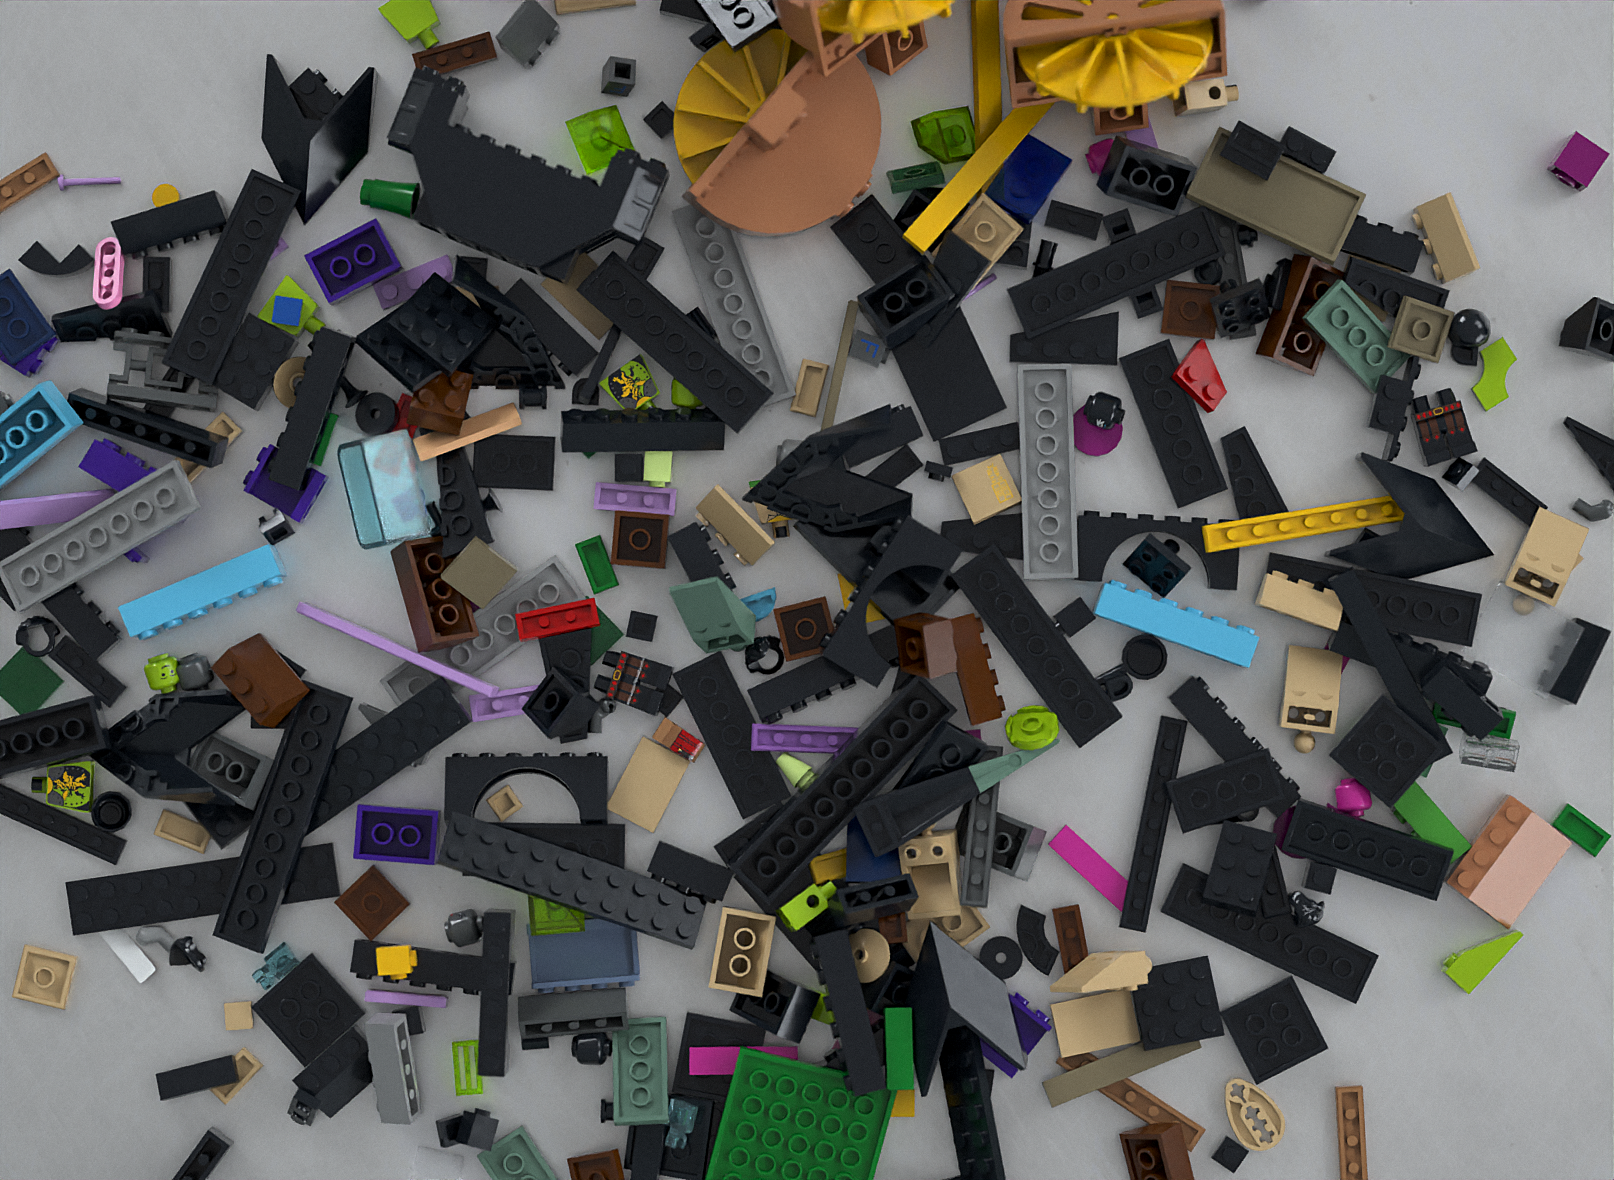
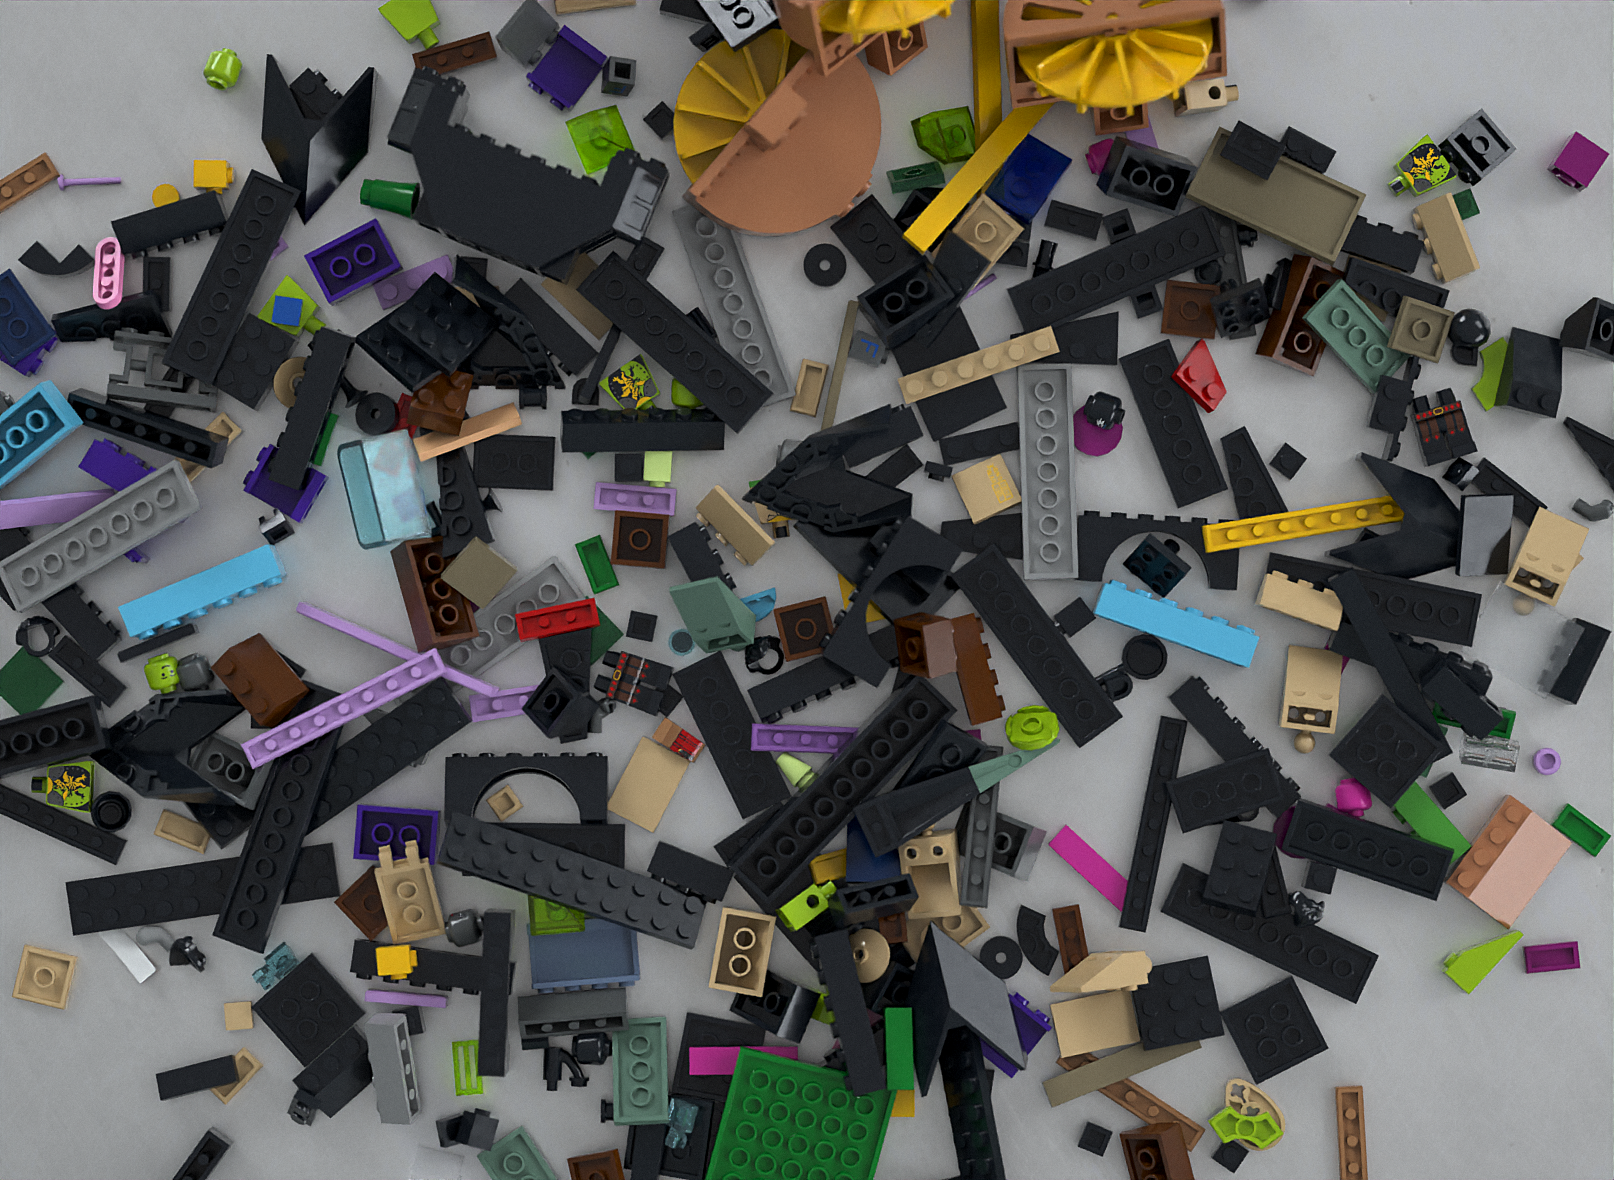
none -> black tile [117,623,199,663]
none -> yellow brick [193,160,234,195]
none -> lime head [203,48,243,90]
none -> lavender tile [241,648,448,769]
none -> tan tile [375,840,446,945]
none -> dark purple panel [526,25,608,112]
none -> black plant [543,1046,589,1091]
none -> clear light blue tile [668,629,695,656]
none -> black piece [803,244,846,287]
none -> tan plate [898,326,1060,404]
none -> black plate [1077,1121,1113,1157]
none -> lime tile [1208,1105,1284,1149]
none -> black plate [1268,442,1307,480]
none -> torso [1387,134,1457,198]
none -> black plate [1429,772,1467,809]
none -> black plate [1438,108,1516,186]
none -> clear green plate [1452,188,1480,221]
none -> tile [1455,493,1514,576]
none -> black slope [1494,327,1562,418]
none -> magenta tile [1522,941,1580,974]
none -> lavender tile [1532,748,1561,775]

